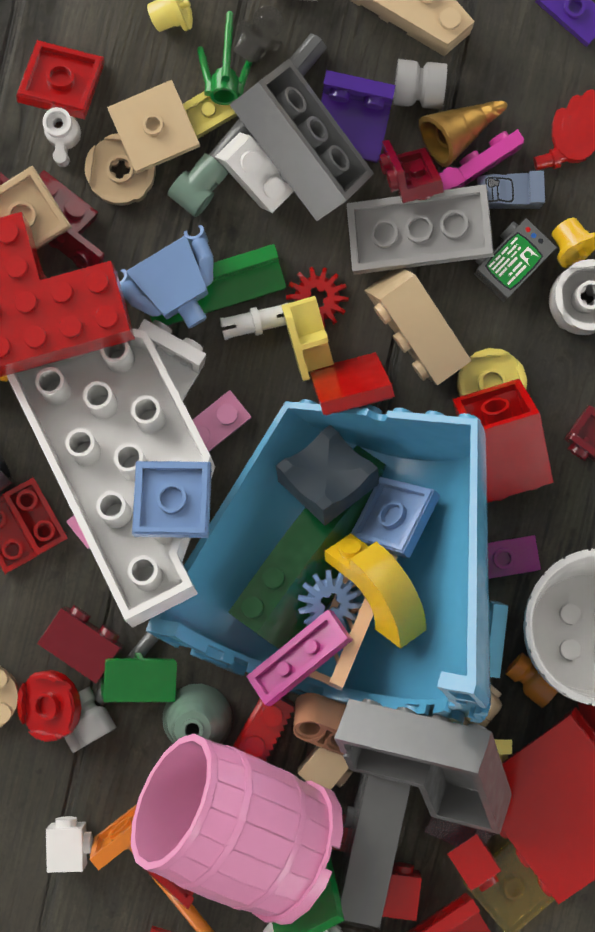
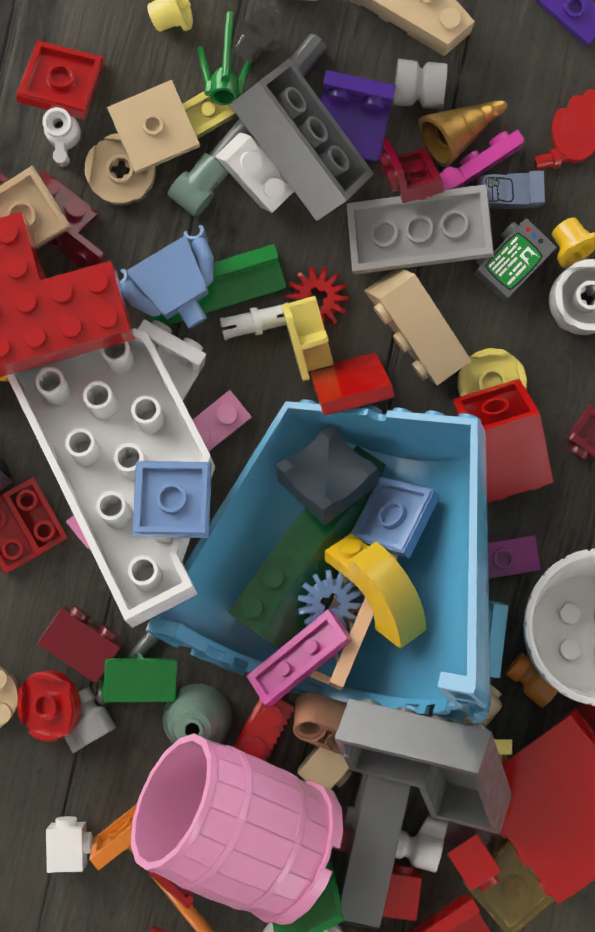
none -> white piece [395,815,448,873]

